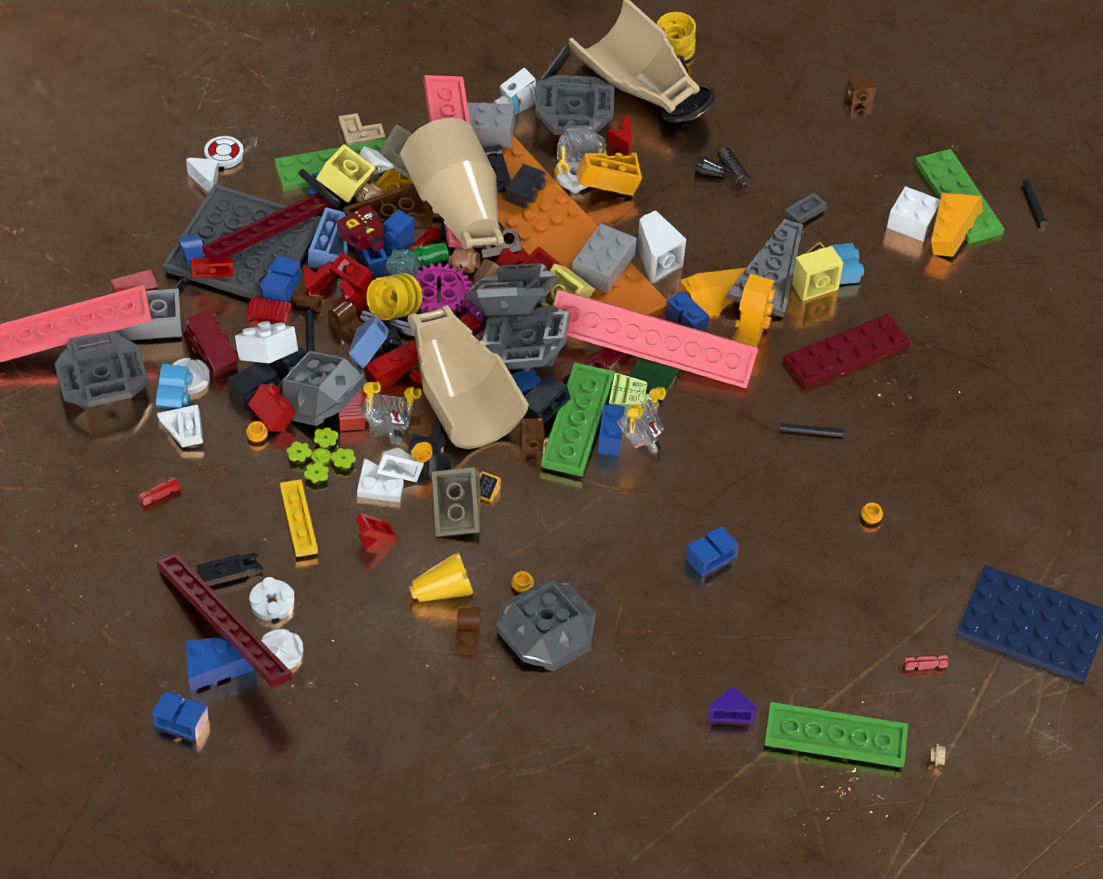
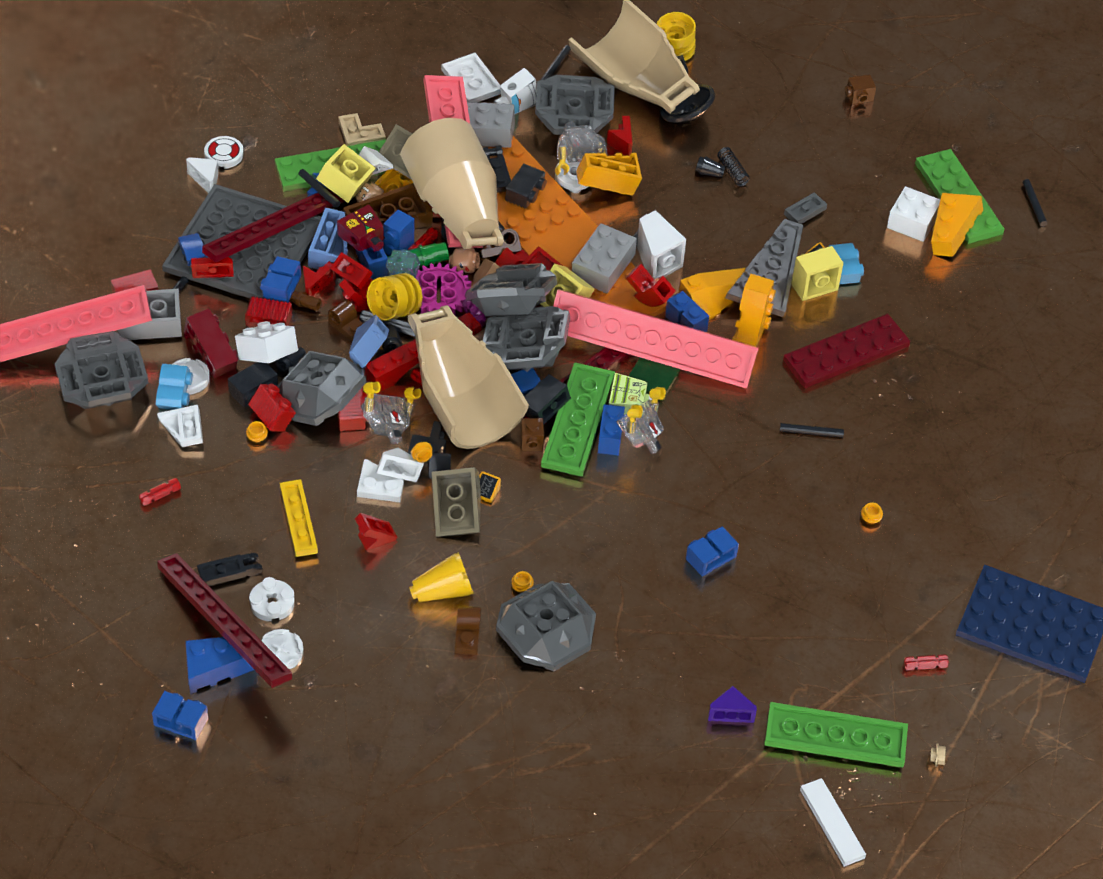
lime plant [287,428,356,483] -> none
black bar [305,309,315,354] -> none
none -> white plate [442,53,501,103]
none -> red brick [626,264,676,307]
none -> white tile [800,778,866,866]

